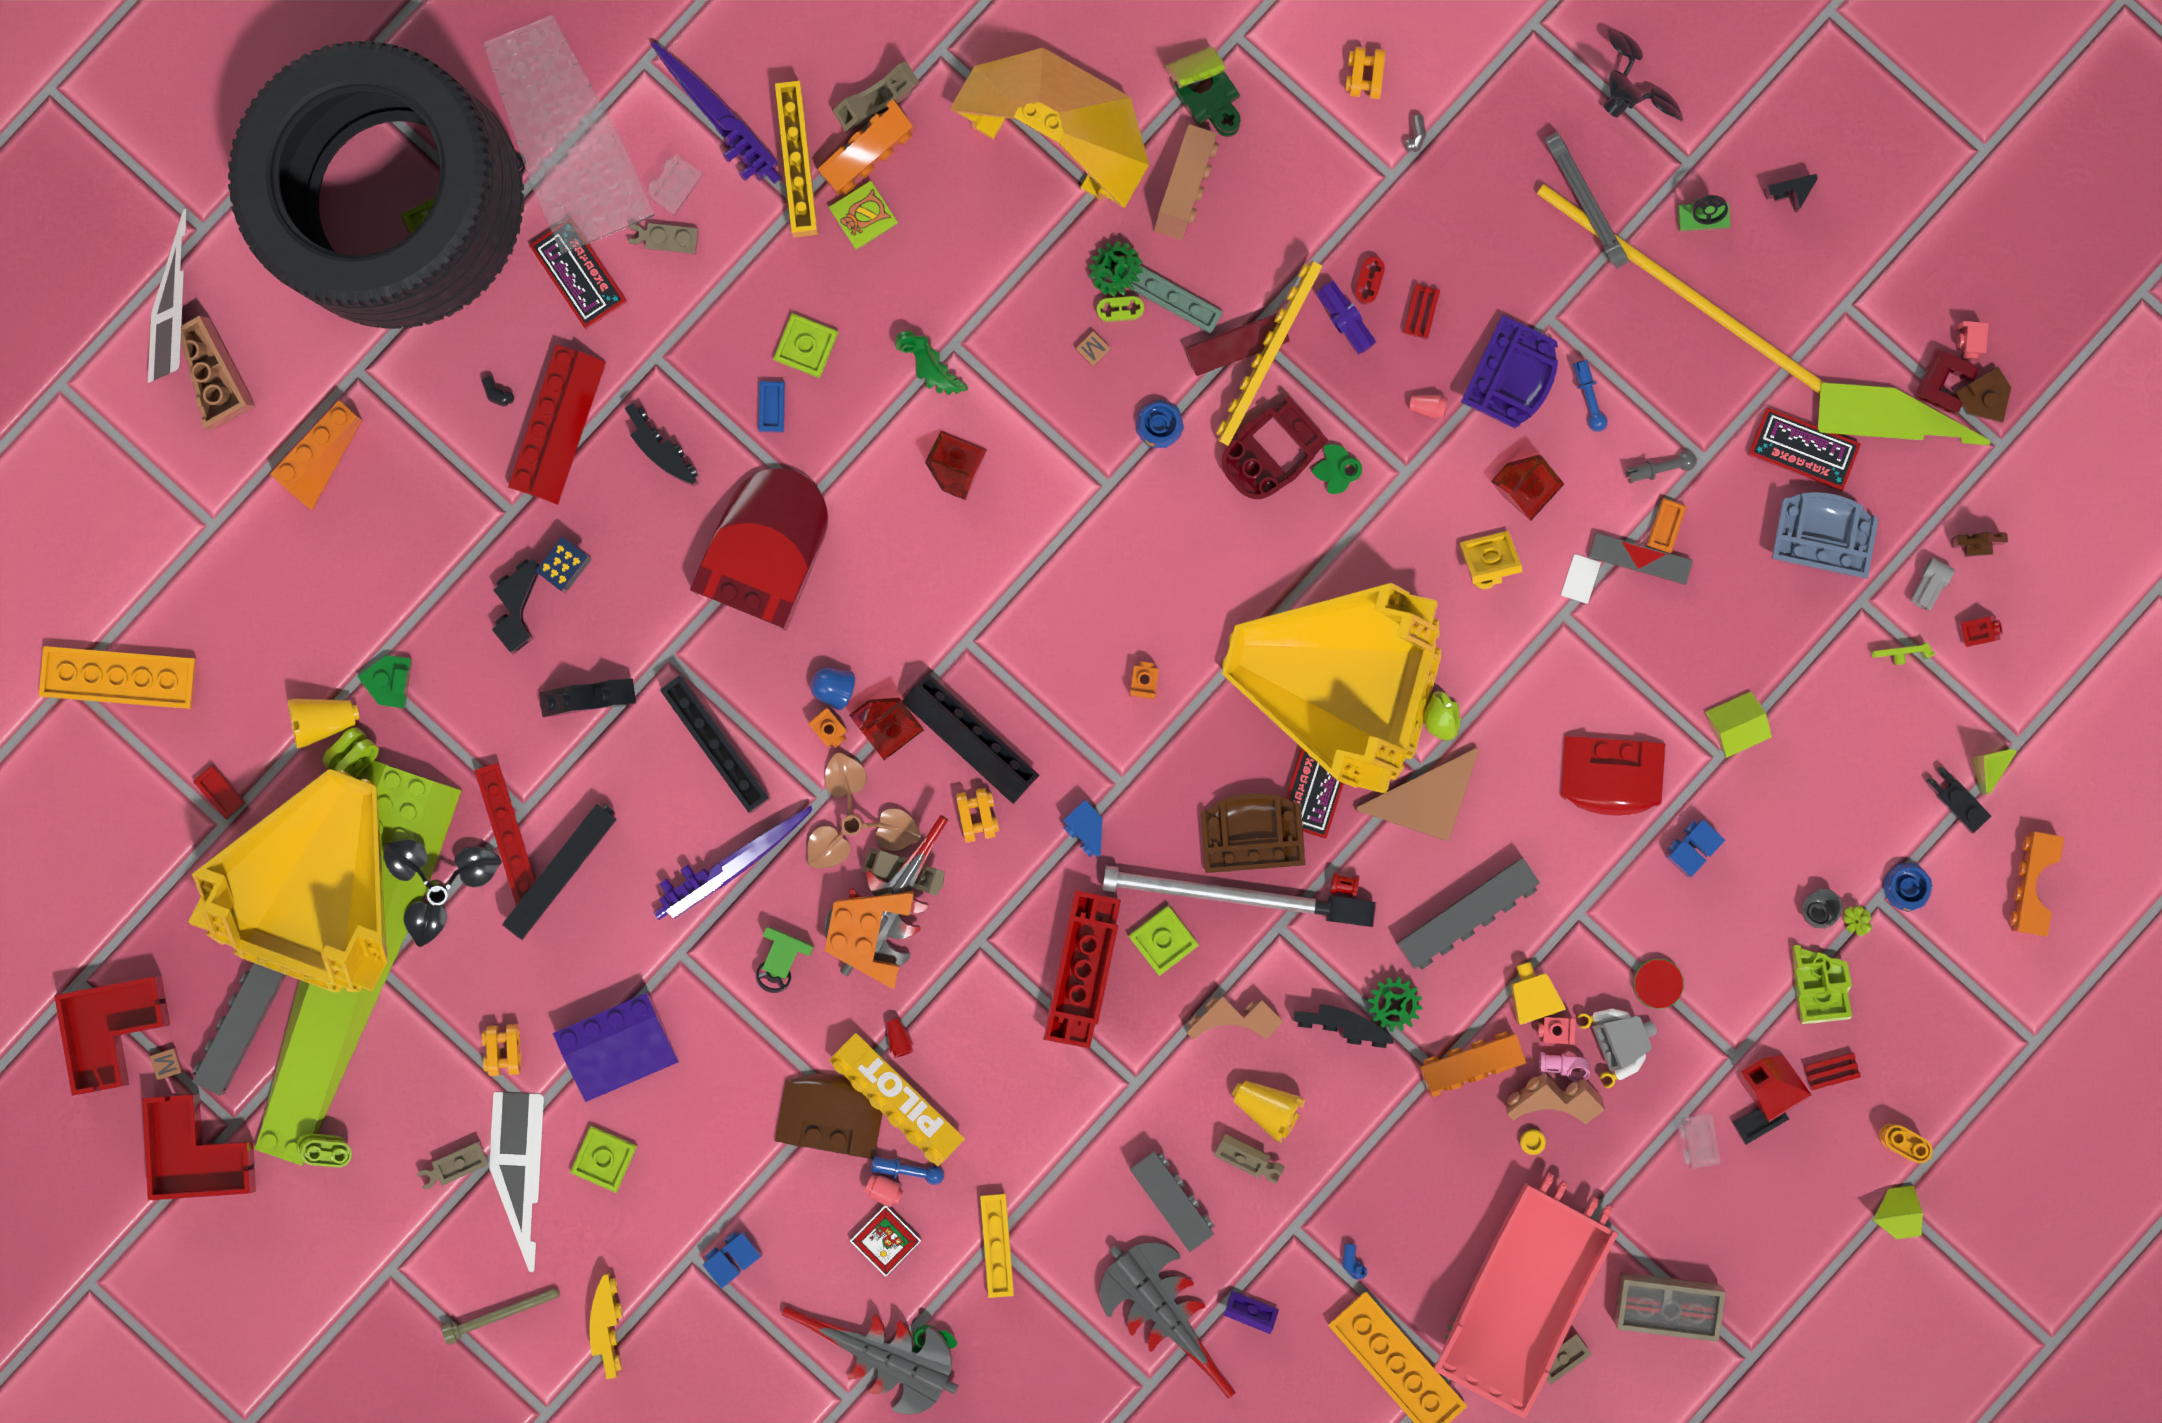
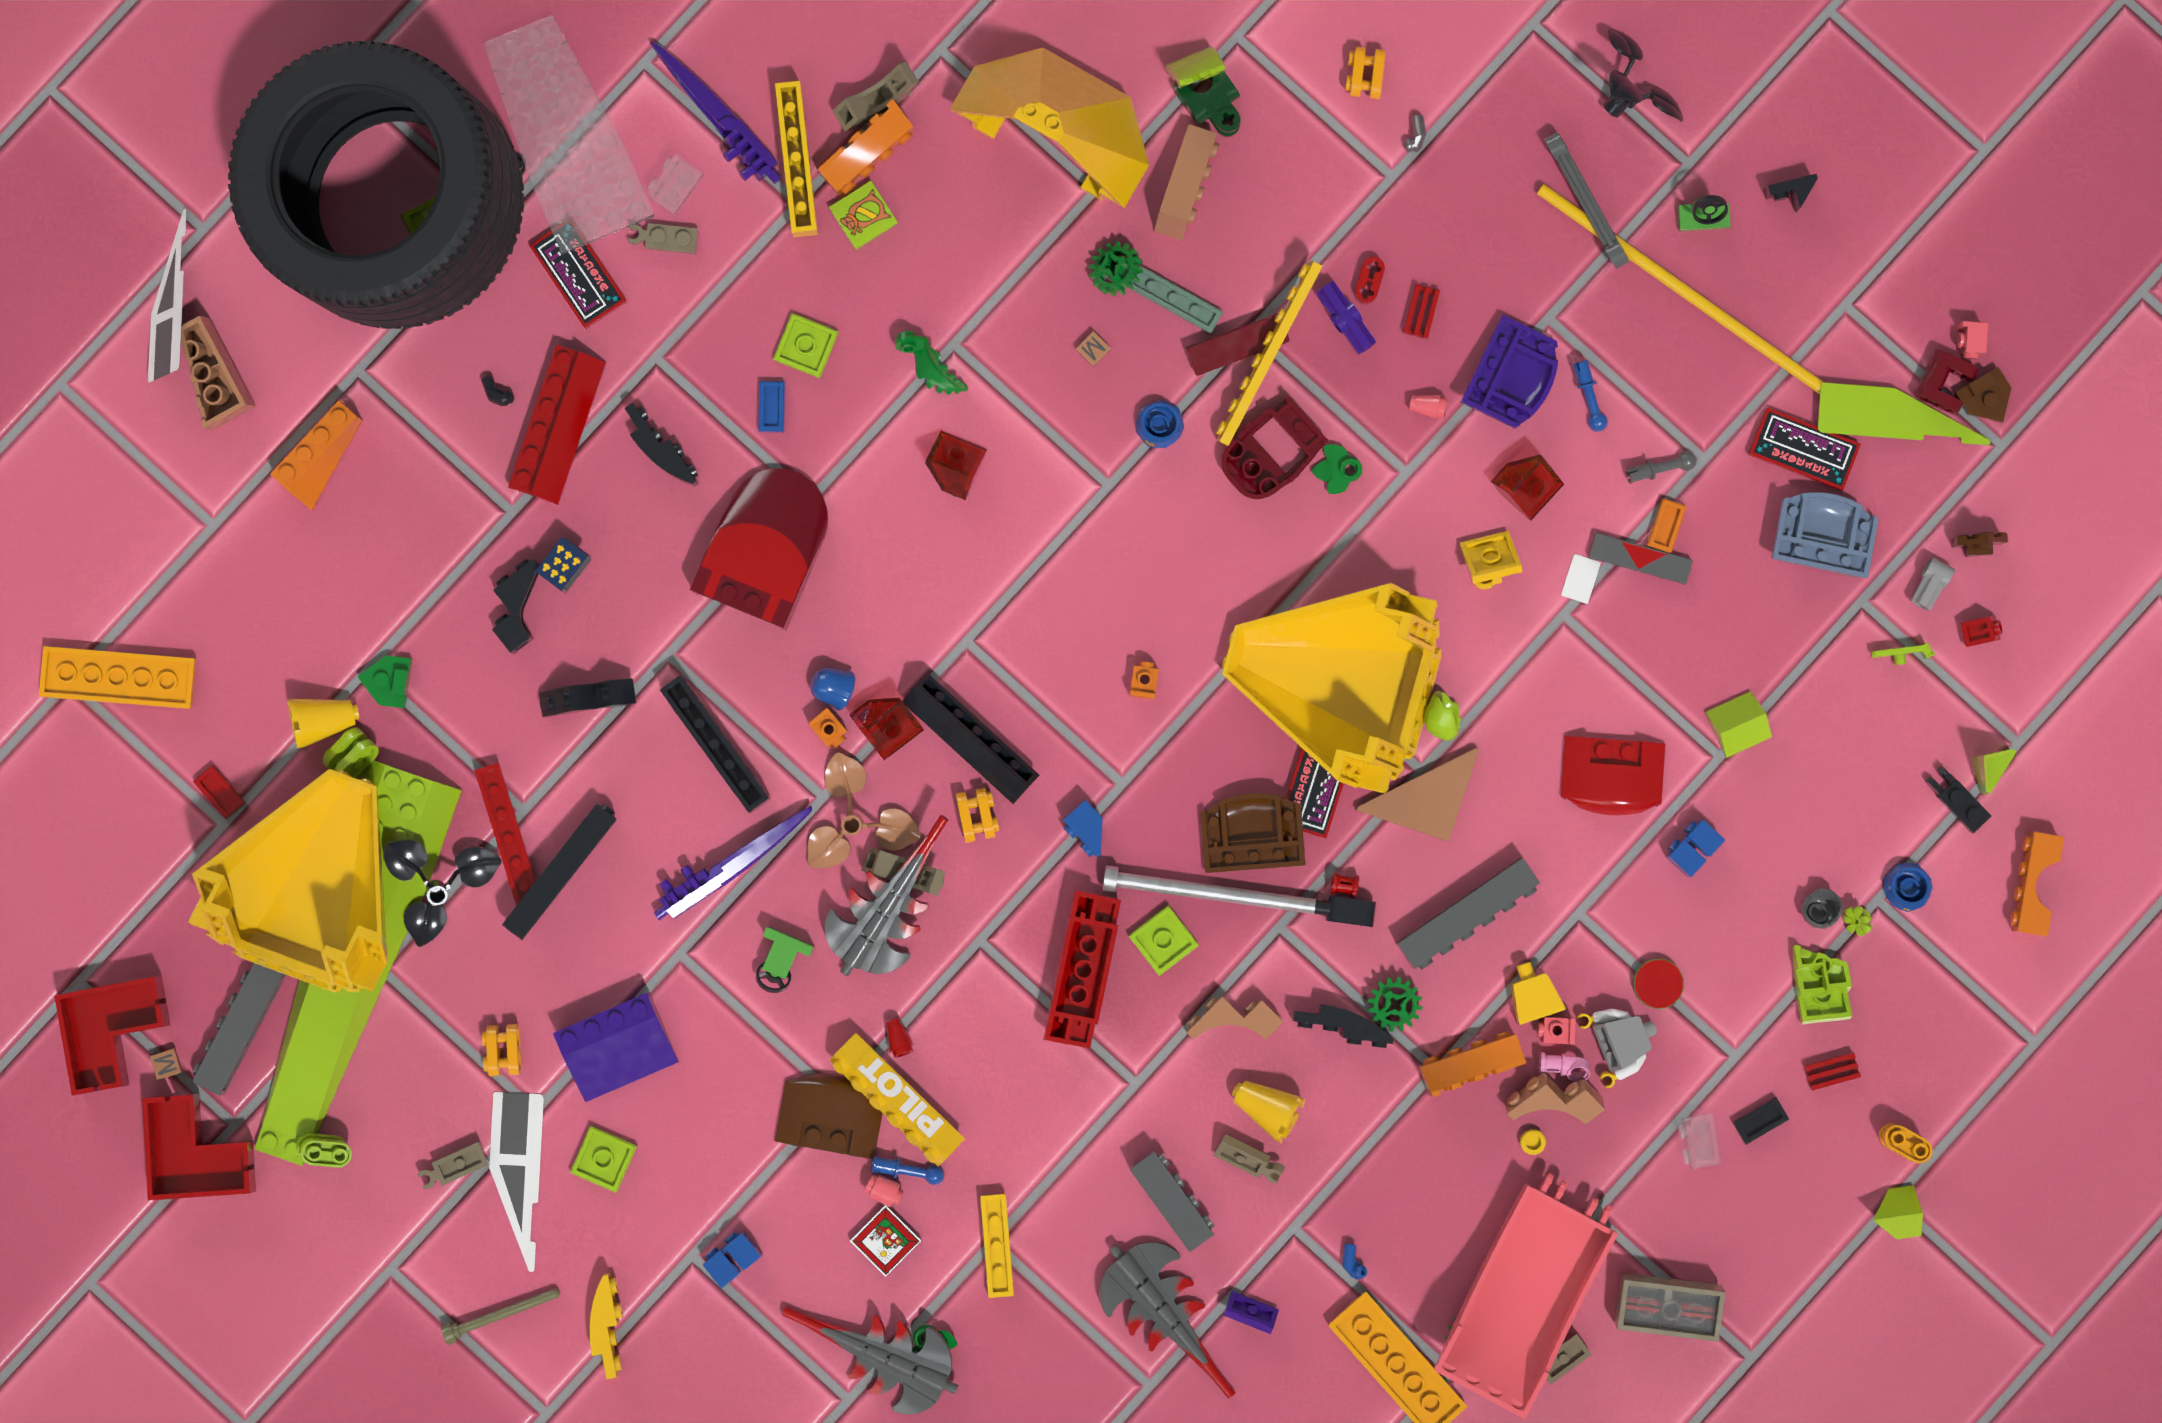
orange wing [824,891,914,989] -> none
lime beam [1097,296,1144,322] -> none
red slope [1740,1054,1812,1122] -> none

